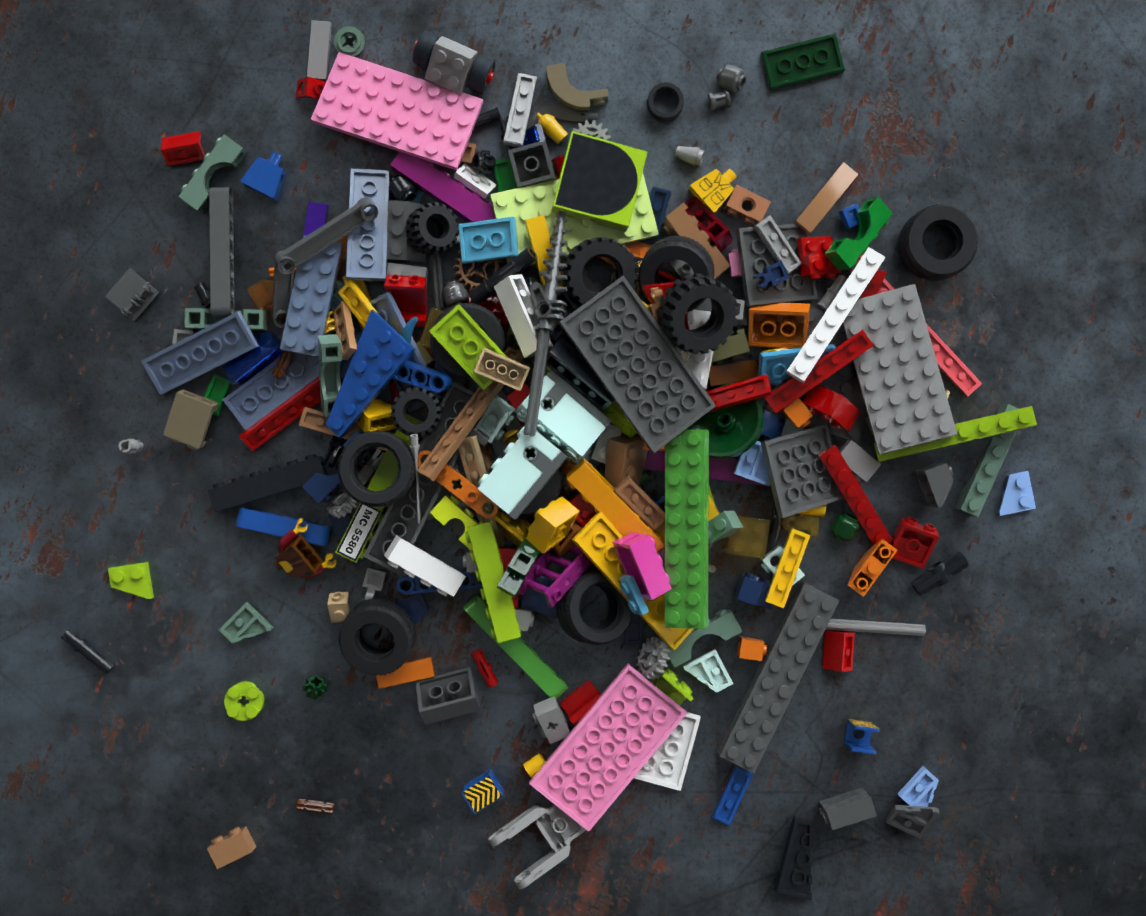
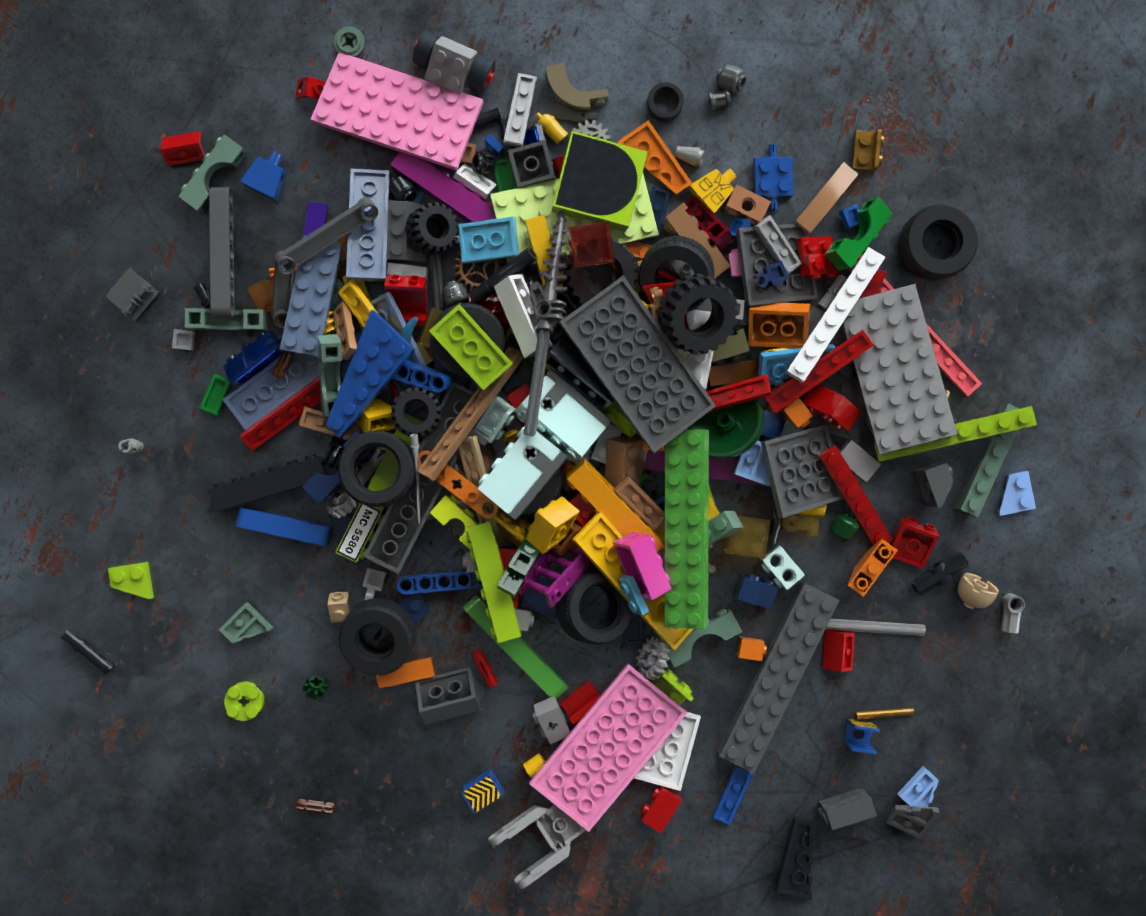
sand blue plate [141,311,259,395] -> none
dark tan panel [163,389,219,450] -> none
medium nougat brick [207,826,256,869] -> none
torso [275,518,336,579] -> none
light grey tile [307,20,332,81] -> none
white brick [384,535,466,597] -> none
tan piece [474,347,530,391] -> none
light aqua wing [683,649,733,693] -> none
dark green tile [761,33,845,90] -> none
yellow plate [764,528,810,608] -> none
none -> blue plate [484,134,505,156]
none -> clear red brick [566,221,615,268]
none -> orange wing [617,120,692,195]
none -> red brick [640,785,682,833]
none -> blue tile [729,217,752,239]
none -> blue plate [753,144,793,211]
none -> pearl gold bracket [851,129,884,172]
none -> pearl gold bar [855,708,914,720]
none -> tan cylinder [958,573,999,609]
none -> light grey piece [1000,593,1025,633]

